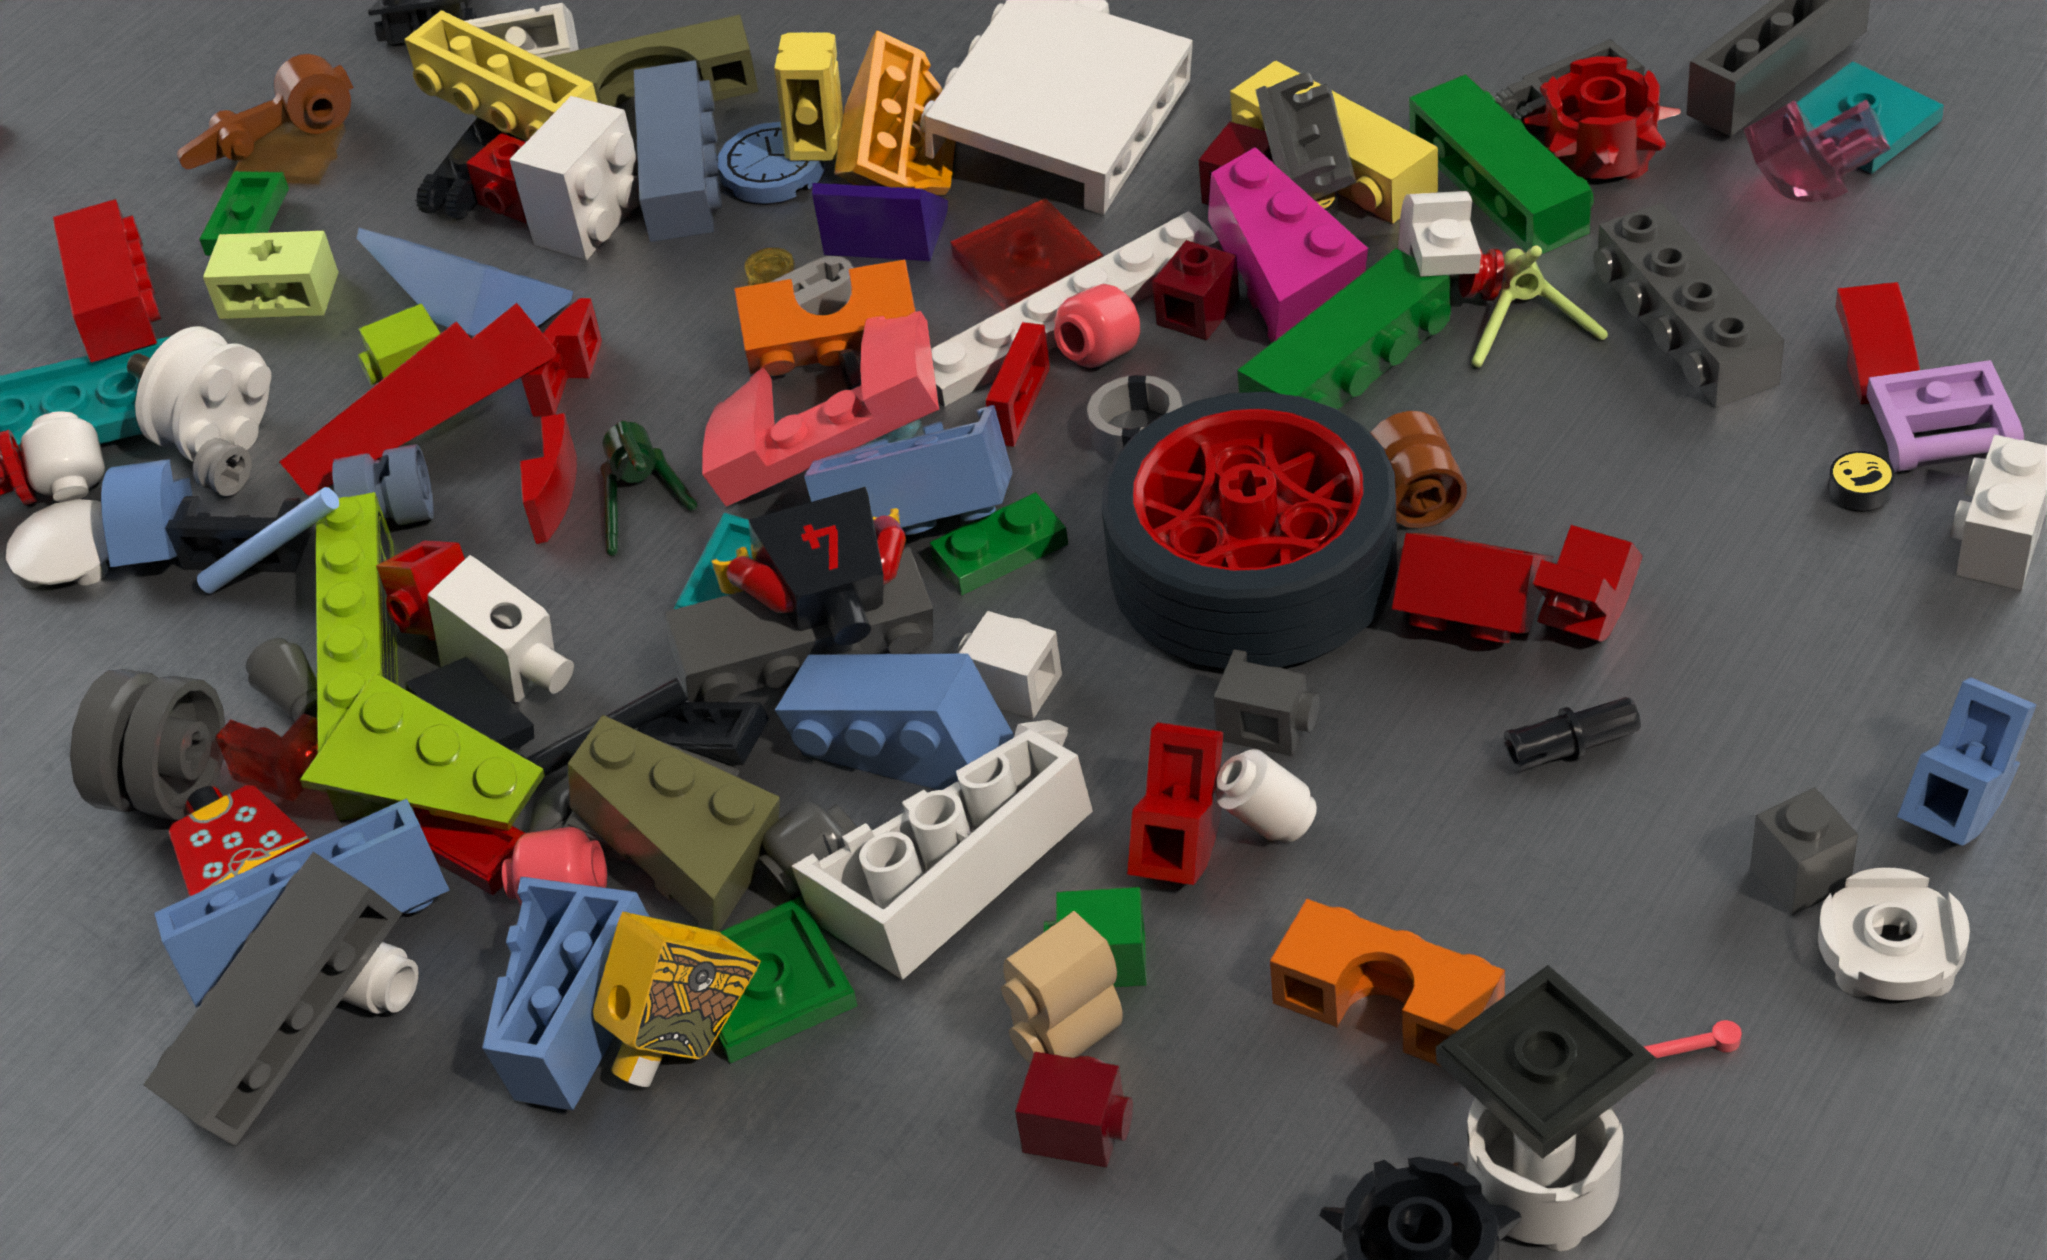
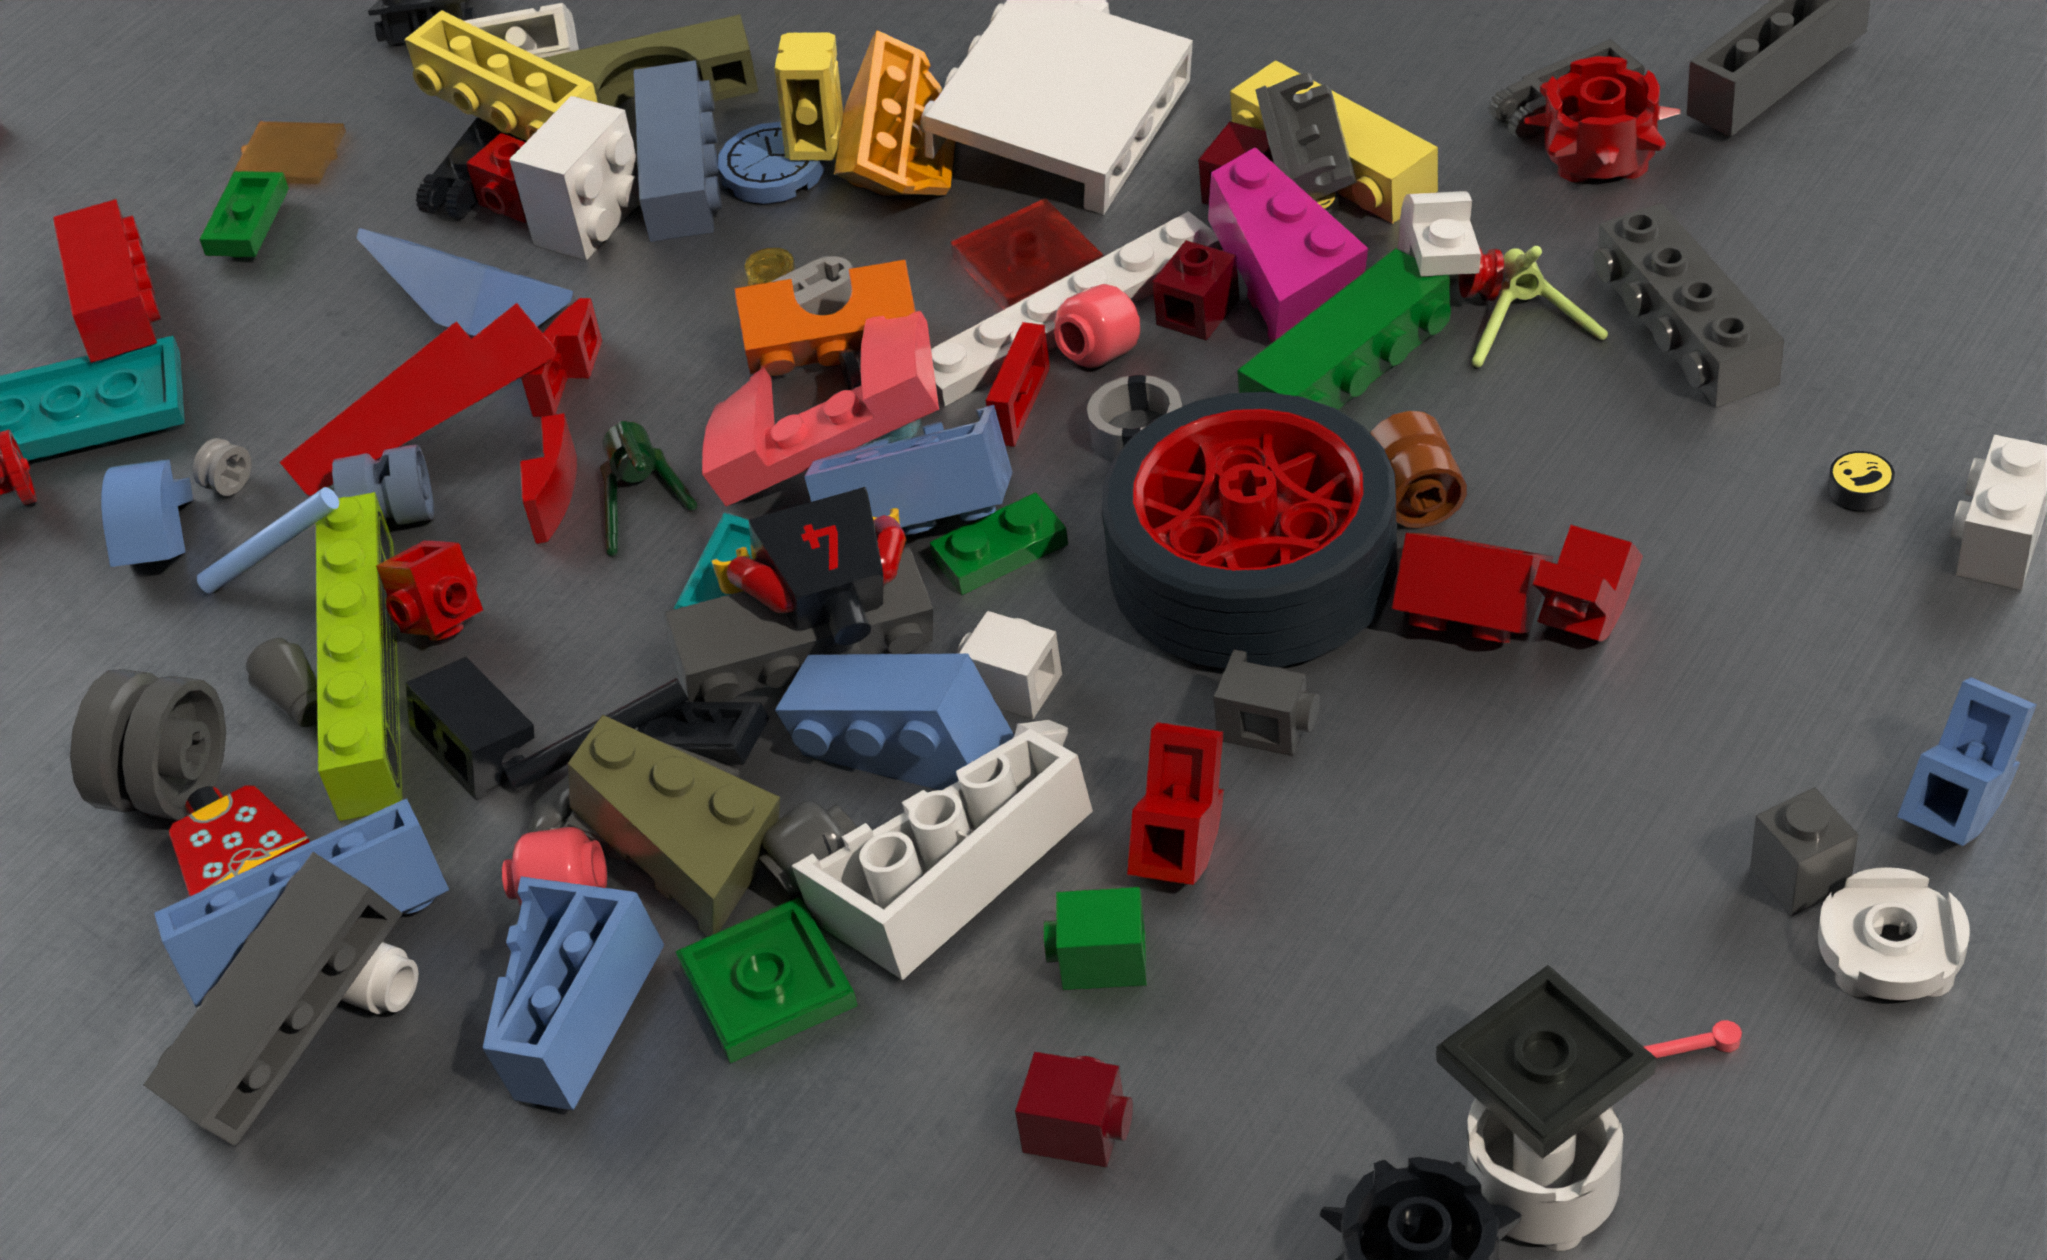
white dish [6,499,109,588] -> none
white head [20,411,105,502] -> none
white wheel [127,326,271,462] -> none
black hinge [165,496,314,573] -> none
dark orange piece [177,54,354,169] -> none
yellowish green brick [203,231,339,319] -> none
clear red bracket [215,714,318,801] -> none
lime wing [300,672,544,831] -> none
lime brick [357,303,441,386] -> none
red tile [412,807,526,895] -> none
white torso [427,555,574,703] -> none
torso [593,911,760,1087] -> none
dark purple slope [812,183,948,261] -> none
tan brick [1001,911,1123,1063] -> none
white brick [1216,749,1317,843] -> none
orange arch [1270,899,1505,1066] -> none
green brick [1409,74,1594,255] -> none
black axle [1504,697,1641,772] -> none
clear pink brick [1743,99,1891,202] -> none
teal plate [1781,61,1944,174] -> none
red slope [1835,282,1920,405] -> none
lavender plate [1866,360,2024,472] -> none

